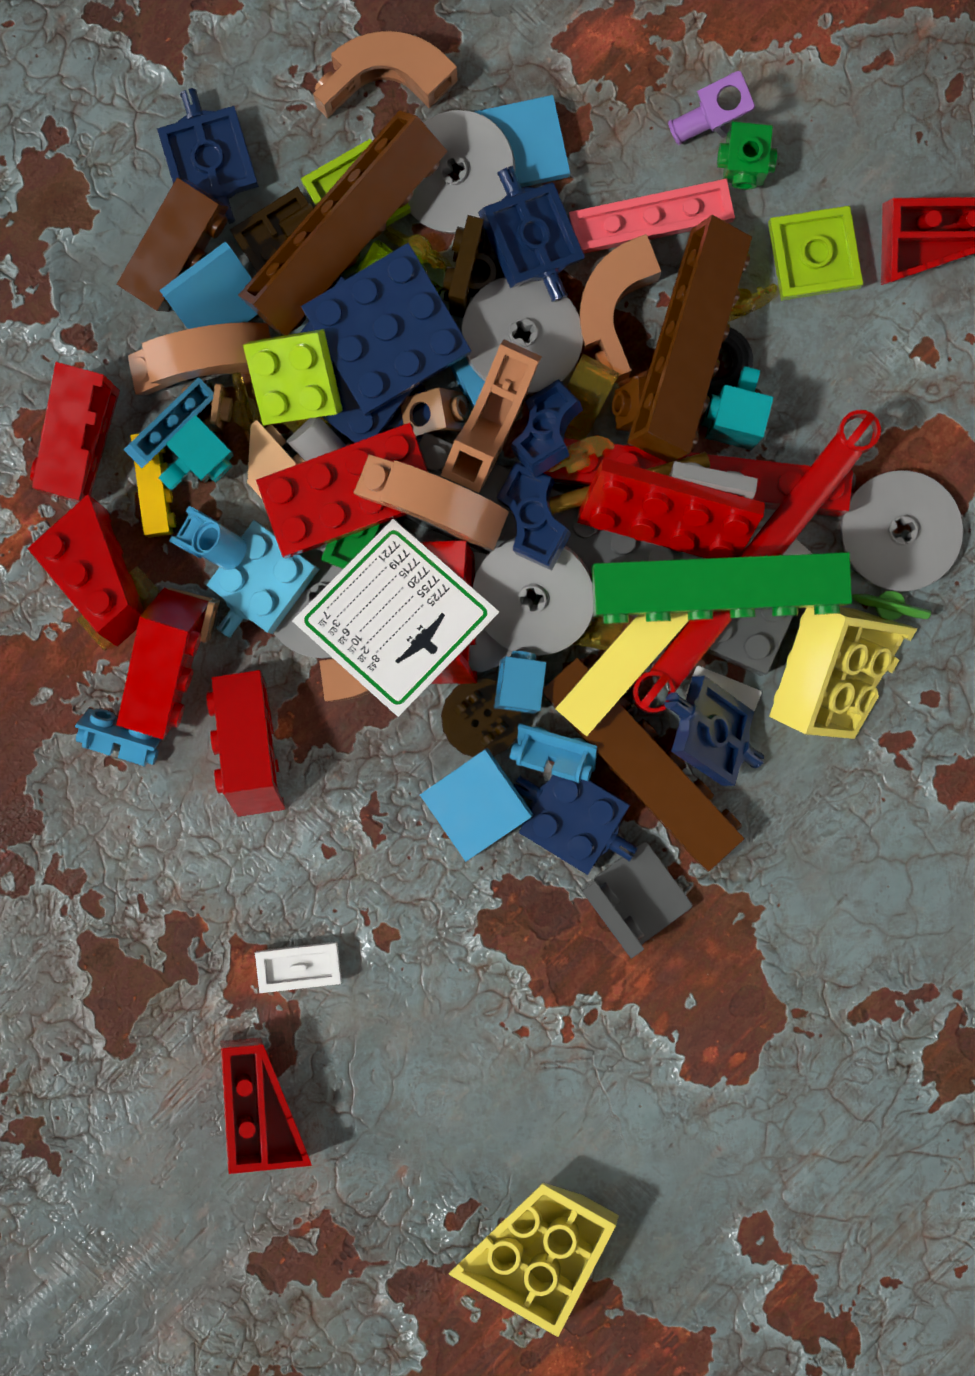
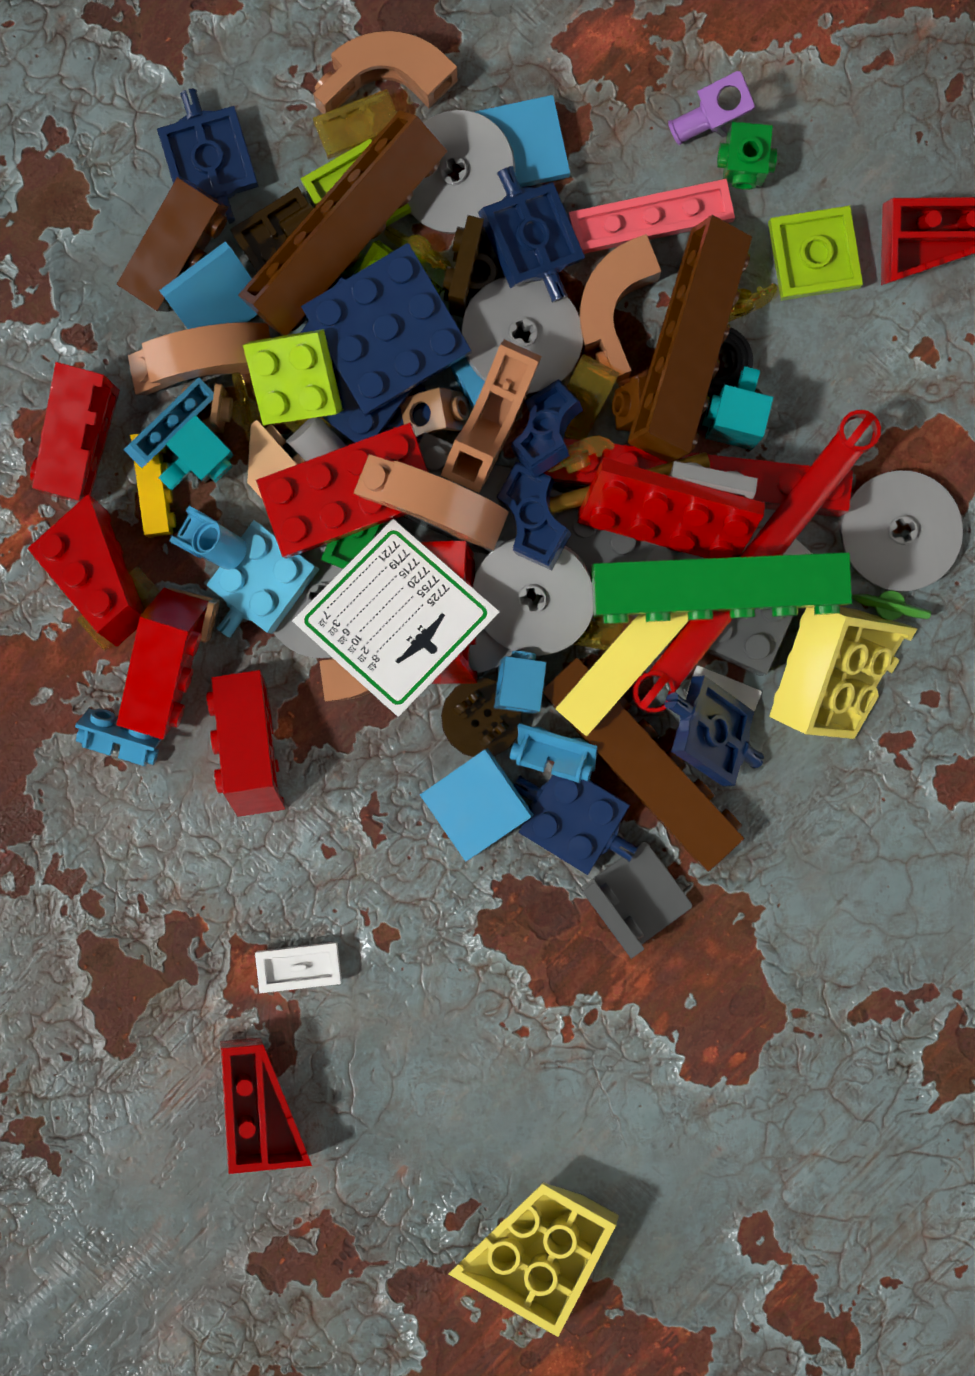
none -> clear yellow plate [312,89,397,159]

